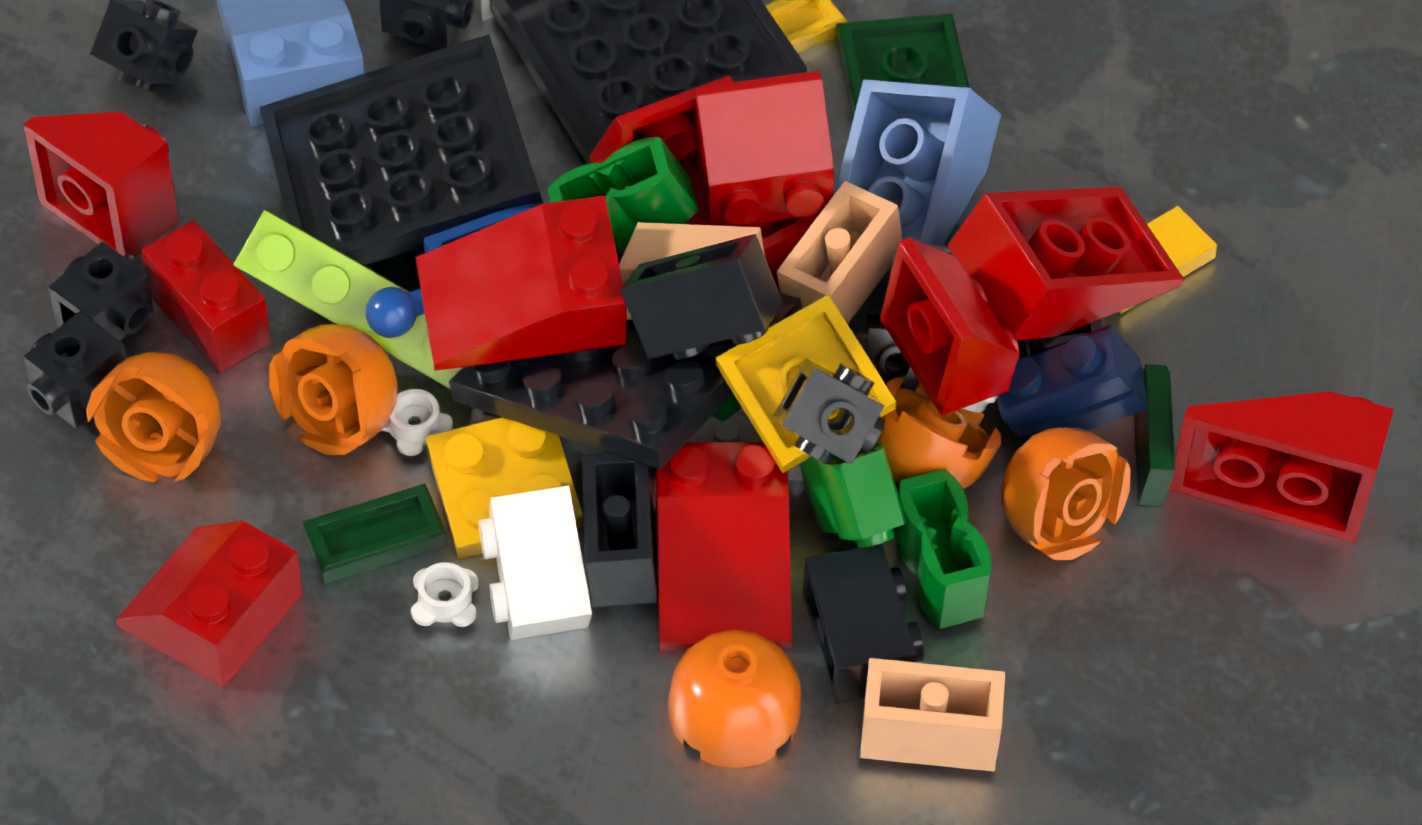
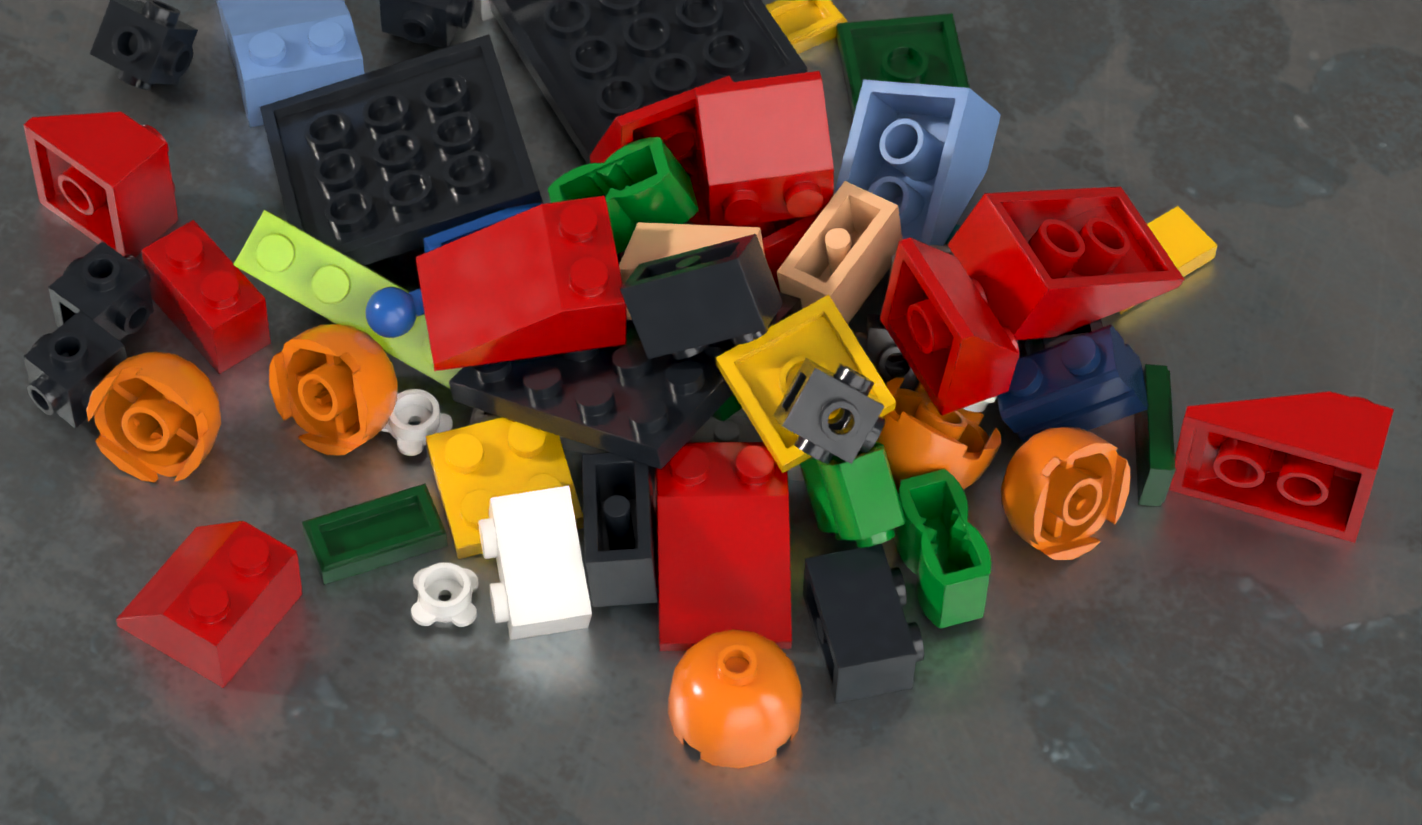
light nougat brick [860,658,1005,772] -> none

